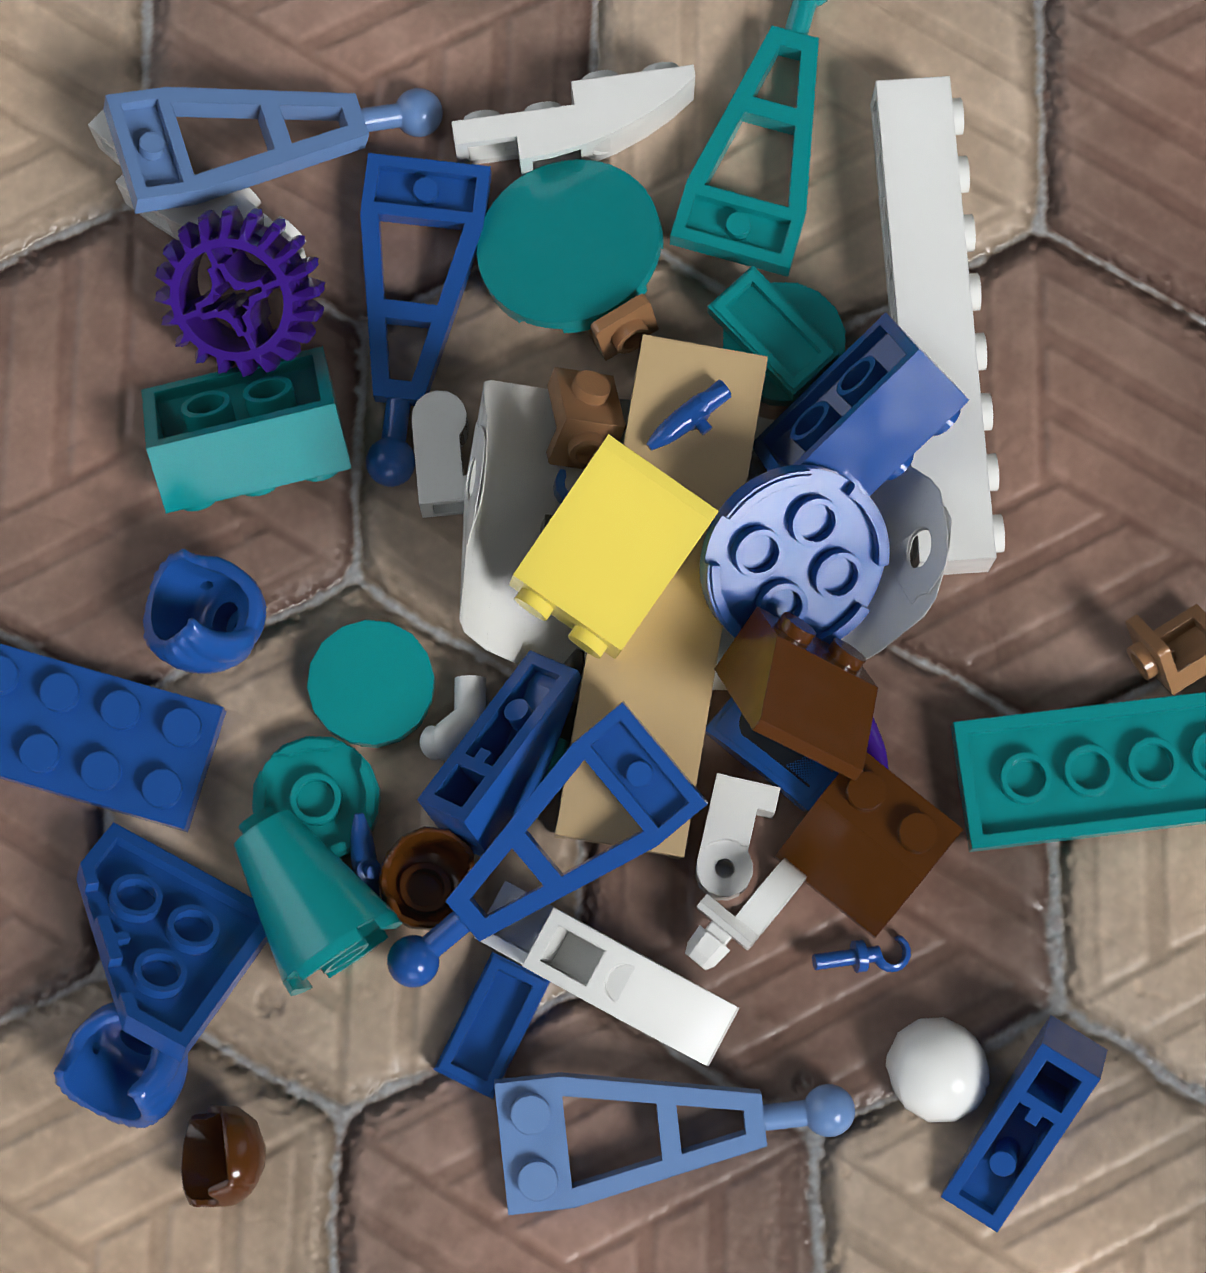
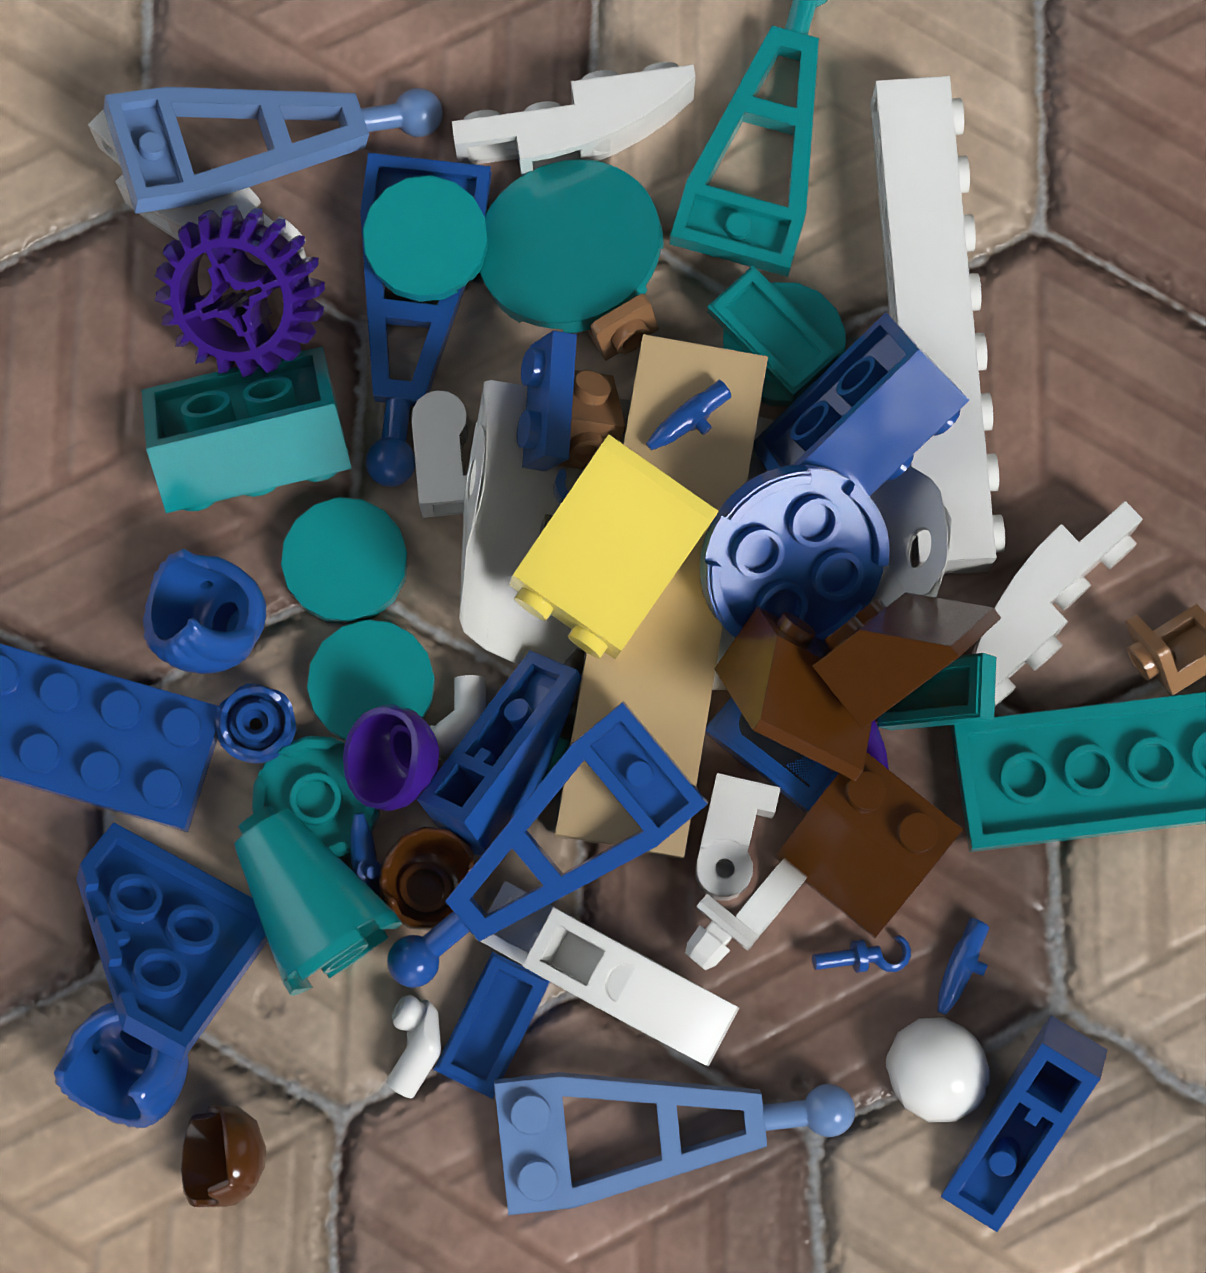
none -> blue plate [215,683,296,764]
none -> teal tile [281,497,408,624]
none -> dark purple piece [343,704,439,811]
none -> teal tile [363,176,488,302]
none -> white arm [386,995,441,1098]
none -> blue plate [517,330,577,471]
none -> reddish brown slope [813,592,1001,729]
none -> teal tile [877,653,997,731]
none -> blue helmet [937,917,990,1015]
none -> white slope [972,501,1143,707]

